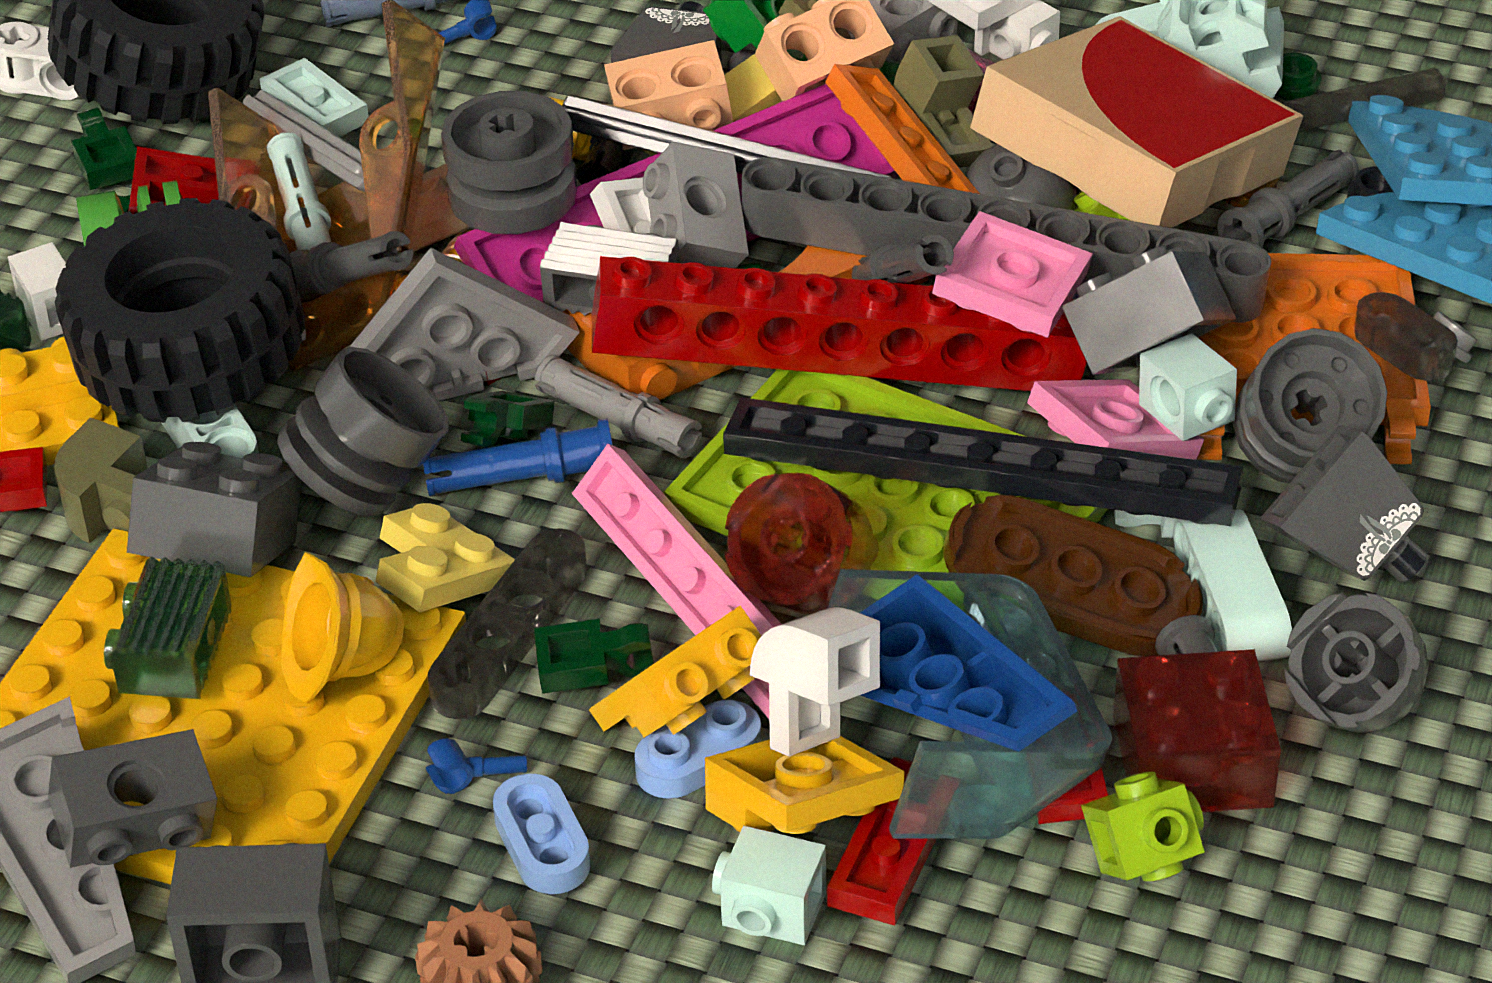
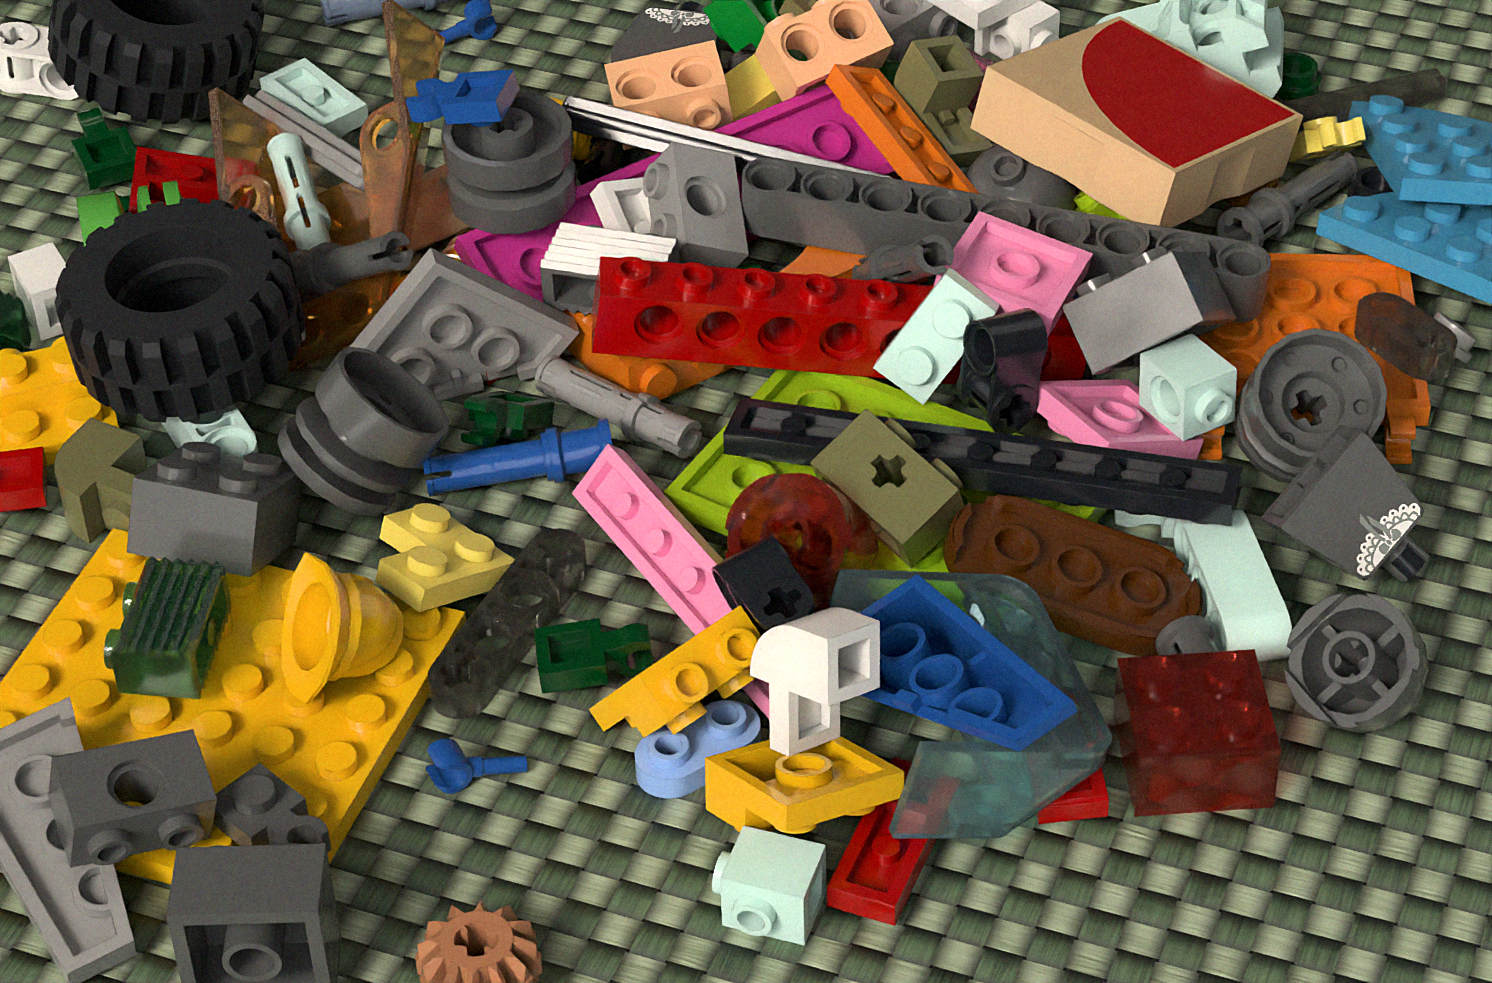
light blue plate [493,774,590,894] -> none
lime brick [1081,772,1205,881] -> none
none -> dark grey plate [213,763,331,853]
none -> blue plate [405,69,520,127]
none -> black piece [711,534,815,636]
none -> olive brick [810,409,964,569]
none -> light aqua plate [873,267,1000,405]
none -> black piece [956,308,1048,434]
none -> light yellow plate [1289,116,1366,163]

